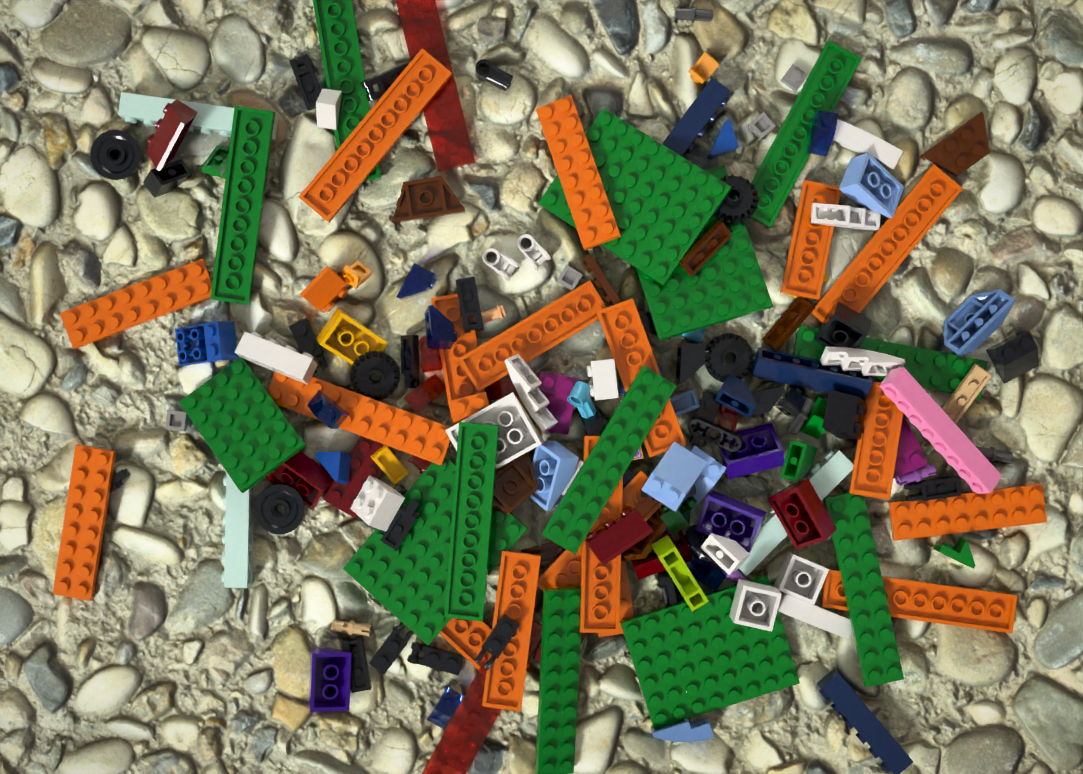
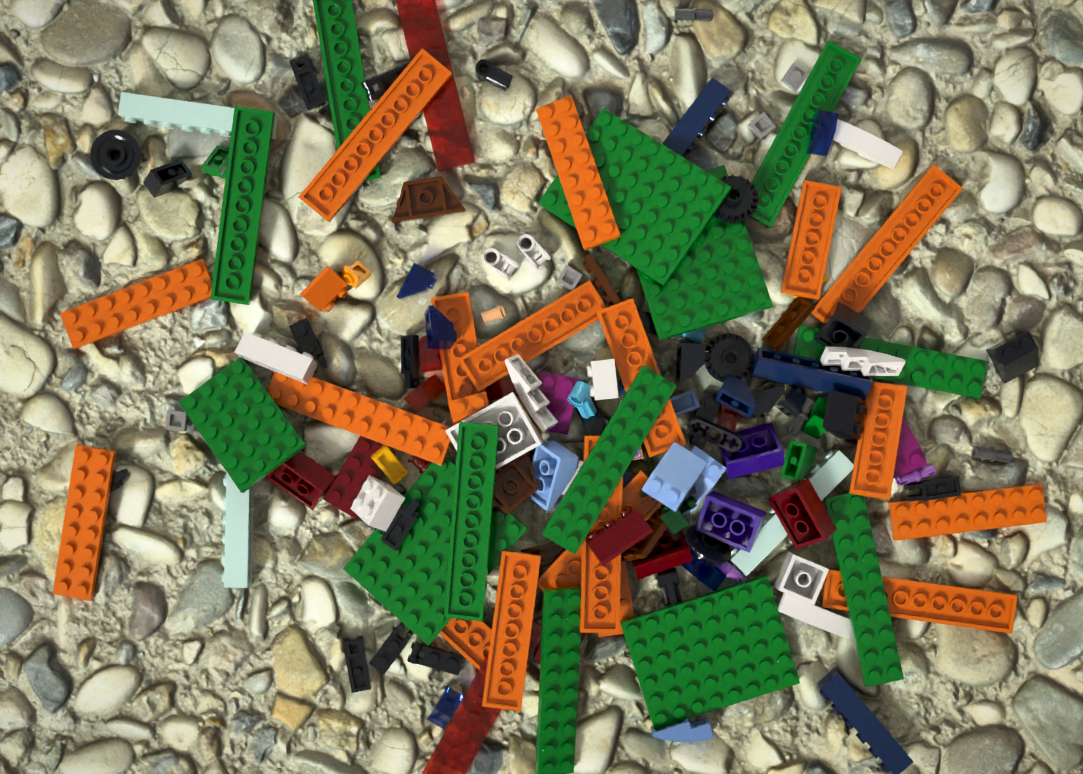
dark red slope [146,99,198,171] -> none
blue slope [175,321,238,366] -> none
black gear [254,484,305,535] -> none
clear blue slope [307,390,349,429] -> none
dark purple slope [308,648,352,712] -> none
blue slope [315,452,351,485] -> none
white slope [316,88,342,130] -> none
yellow slope [316,307,388,365] -> none
tan pin [331,619,372,637] -> none
black gear [350,351,400,401] -> none
black plate [455,277,484,333] -> none
black hinge [474,614,520,670] -> none
lime arch [651,535,709,612] -> none
reddish brown plate [678,220,732,277] -> none
light orange bracket [688,52,720,84] -> none
white slope [700,533,750,575] -> none
blue slope [707,120,739,159] -> none
white brick [729,579,782,632] -> none
white slope [811,203,881,231] -> none
light blue slope [839,153,904,218] -> none
bright pink brick [879,367,1002,494] -> none
reddish brown wing [920,112,990,177] -> none
green slope [933,537,975,569] -> none
tan tile [942,364,992,424] -> none
medium blue wedge [944,289,1015,356] -> none

